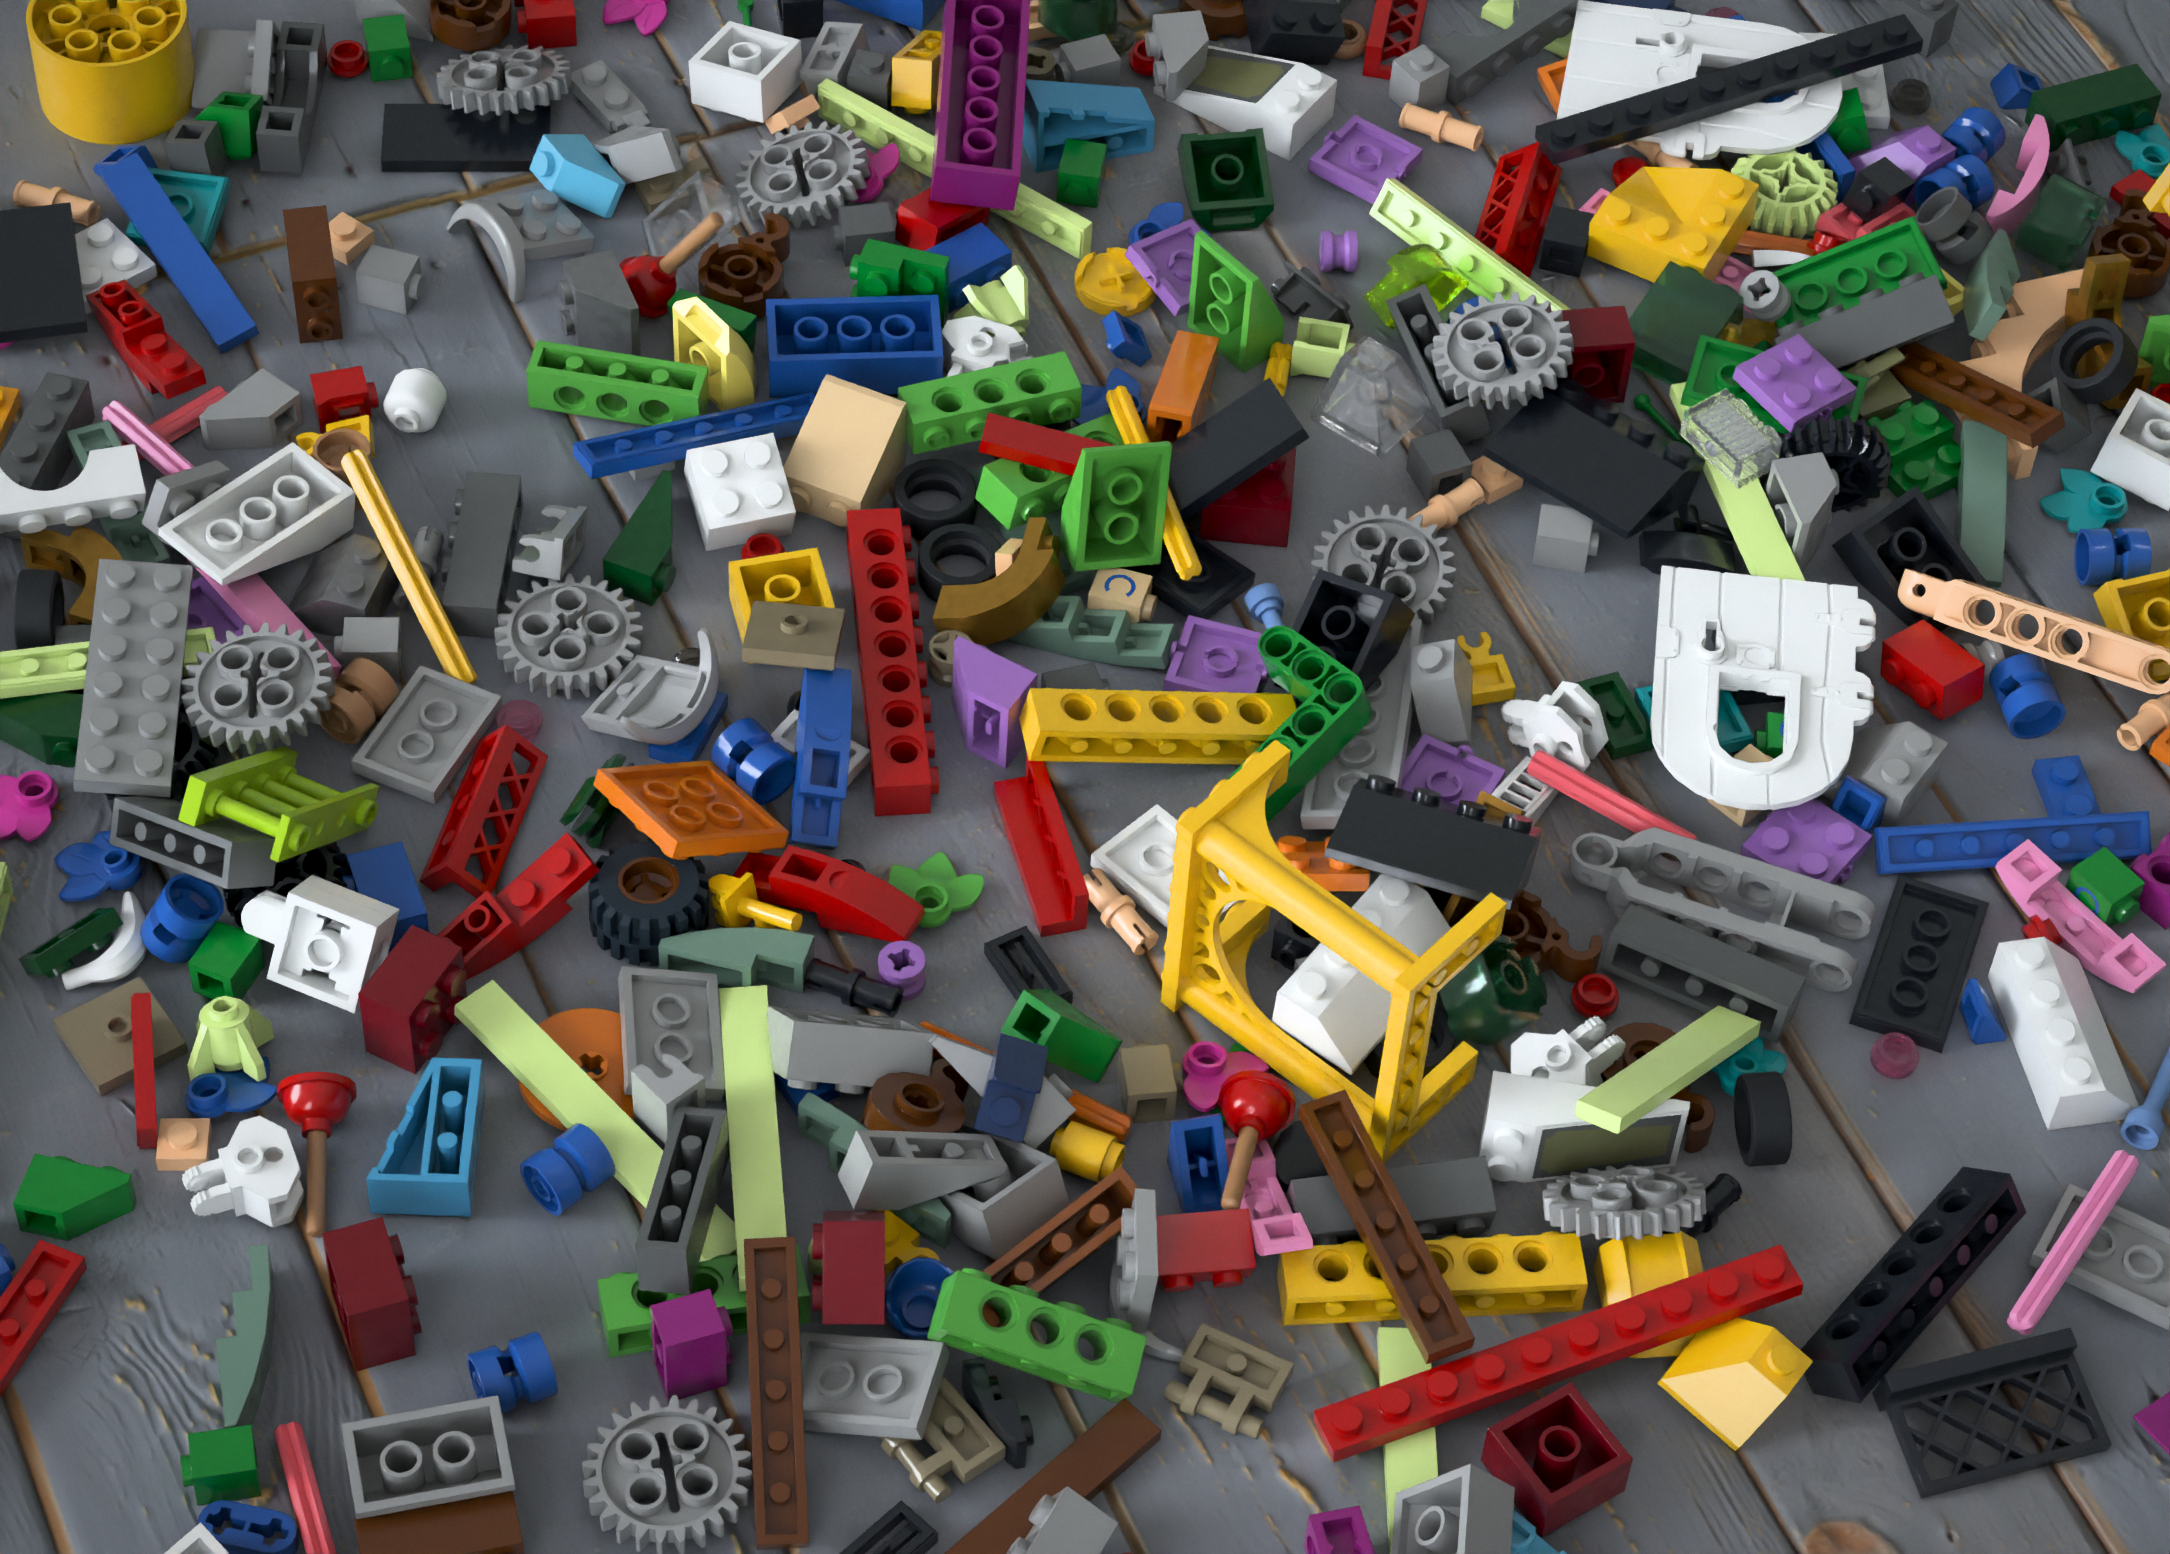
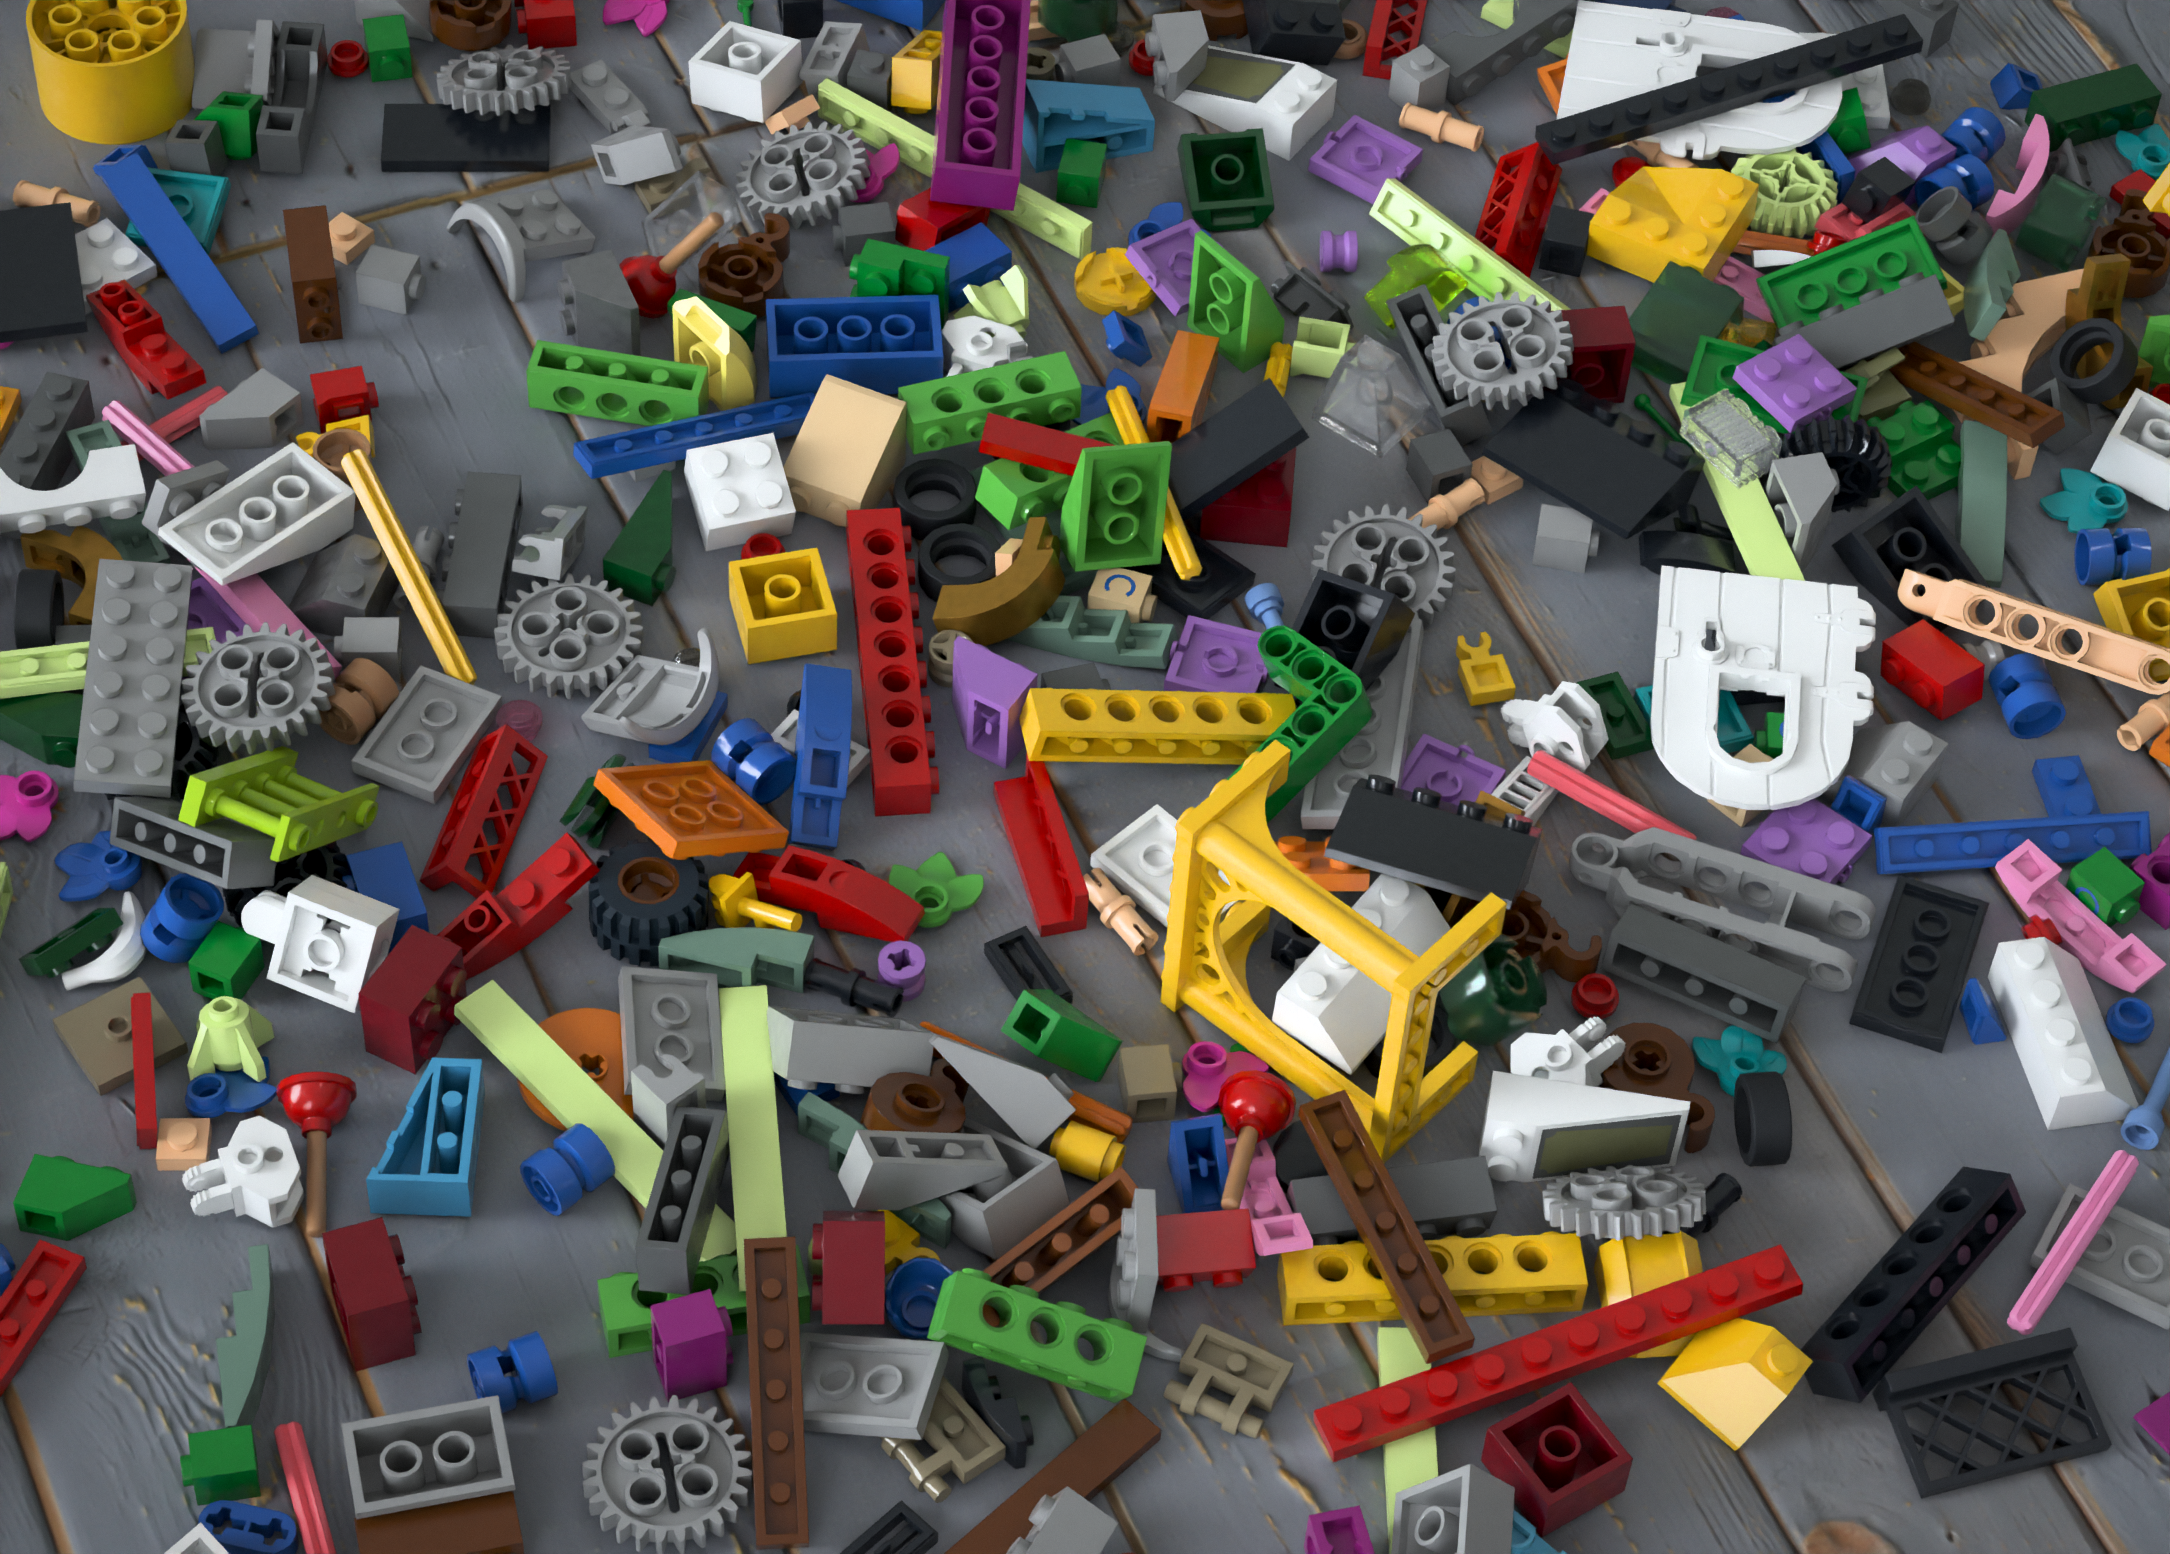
white head [383,368,447,433] -> none
medium azure slope [529,134,626,218] -> none
dark tan plate [742,600,845,671] -> none
dark blue slope [972,1033,1049,1143] -> none
light grey slope [1410,639,1473,747] -> none
yellowish green tile [1575,1005,1761,1134] -> none
light grey wheel [1739,270,1791,322] -> none
clear pink plate [1870,1032,1919,1079] -> none
none -> blue plate [2105,997,2154,1043]

